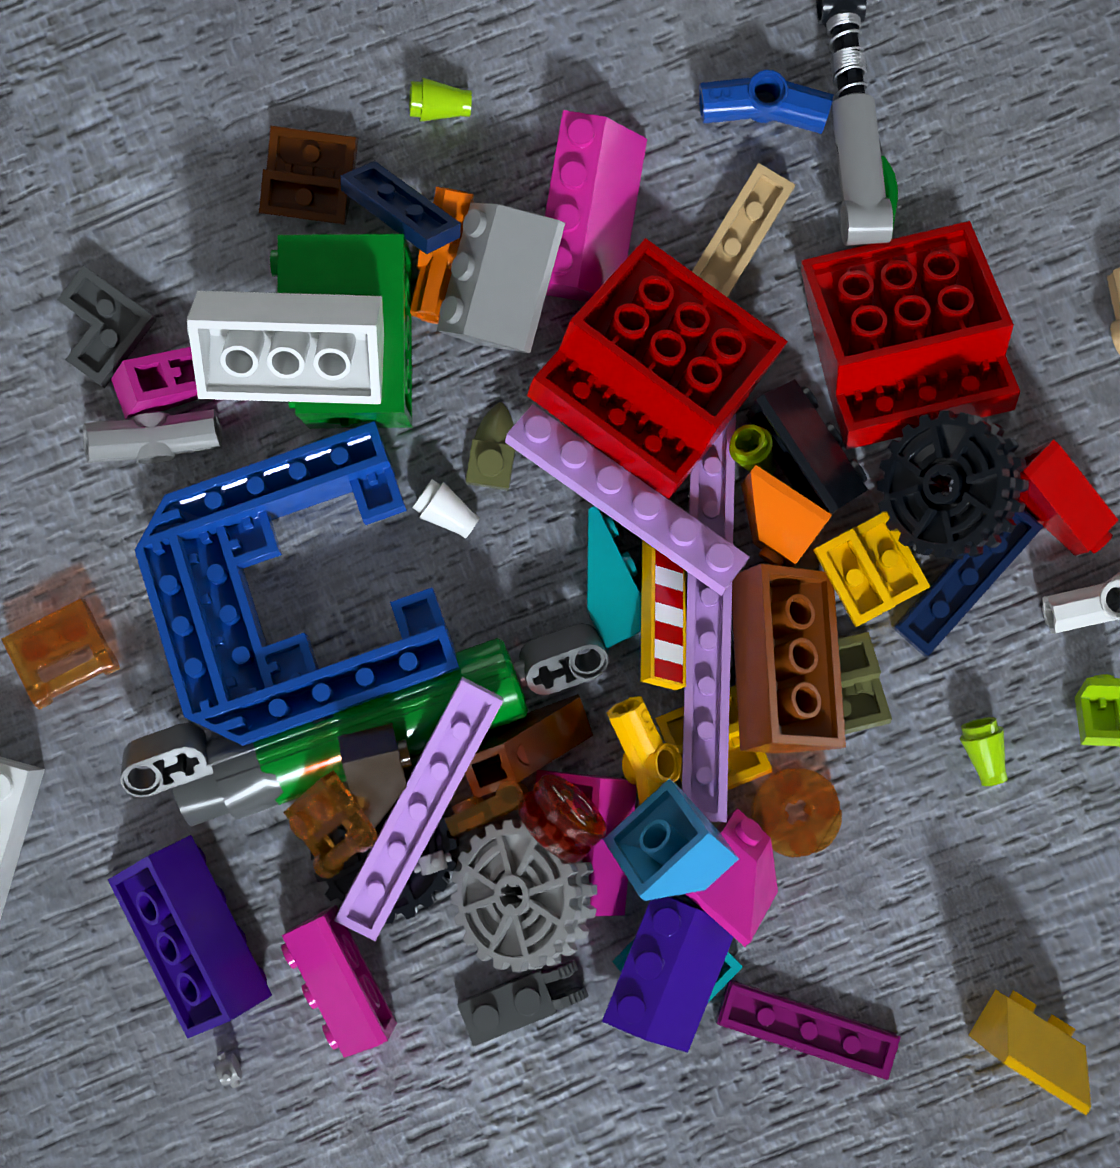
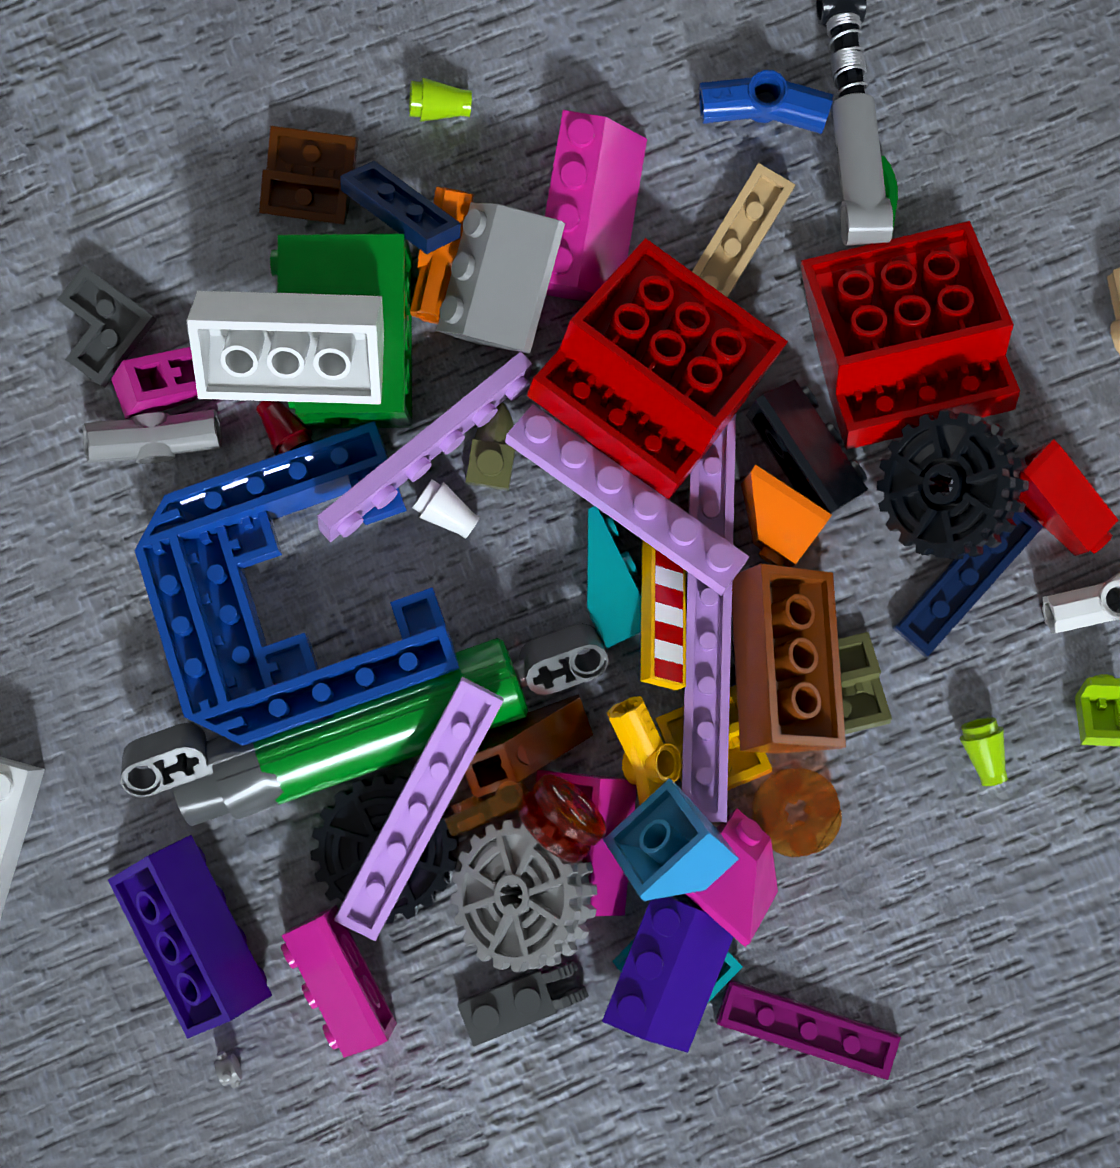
clear orange plate [1,598,120,710] -> none
clear orange plate [283,770,377,879] -> none
dark brown slope [338,723,412,835] -> none
light grey piece [413,850,452,876] -> none
lime cone [729,424,776,476] -> none
yellow slope [813,512,930,627] -> none
yellow slope [968,989,1091,1116] -> none
none -> dark red cone [256,401,313,456]
none -> lavender plate [317,352,532,542]

